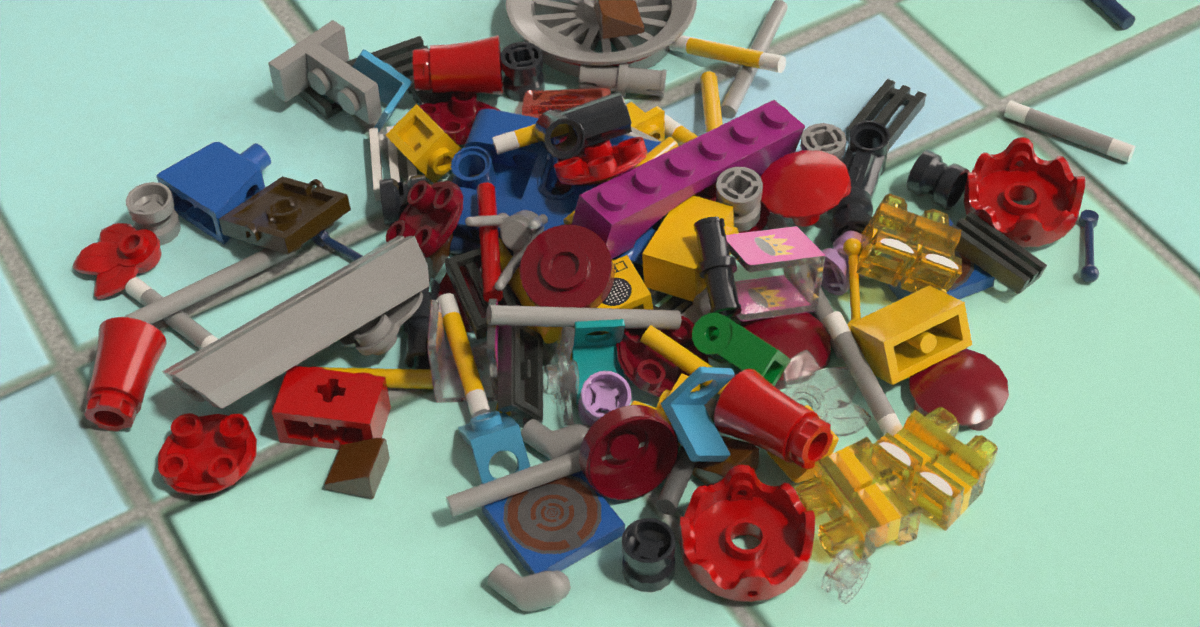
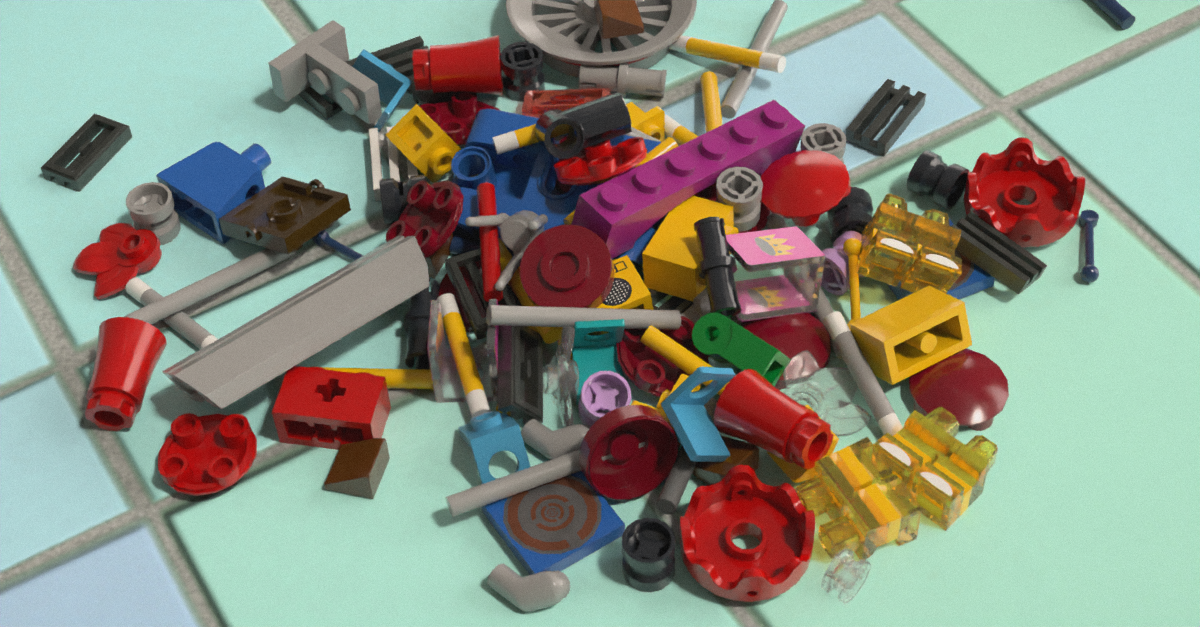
light grey plate [340,291,423,355] -> none
black piece [843,121,890,199] -> none
light grey bar [1004,101,1135,163] -> none
none -> pearl dark grey tile [41,113,132,192]

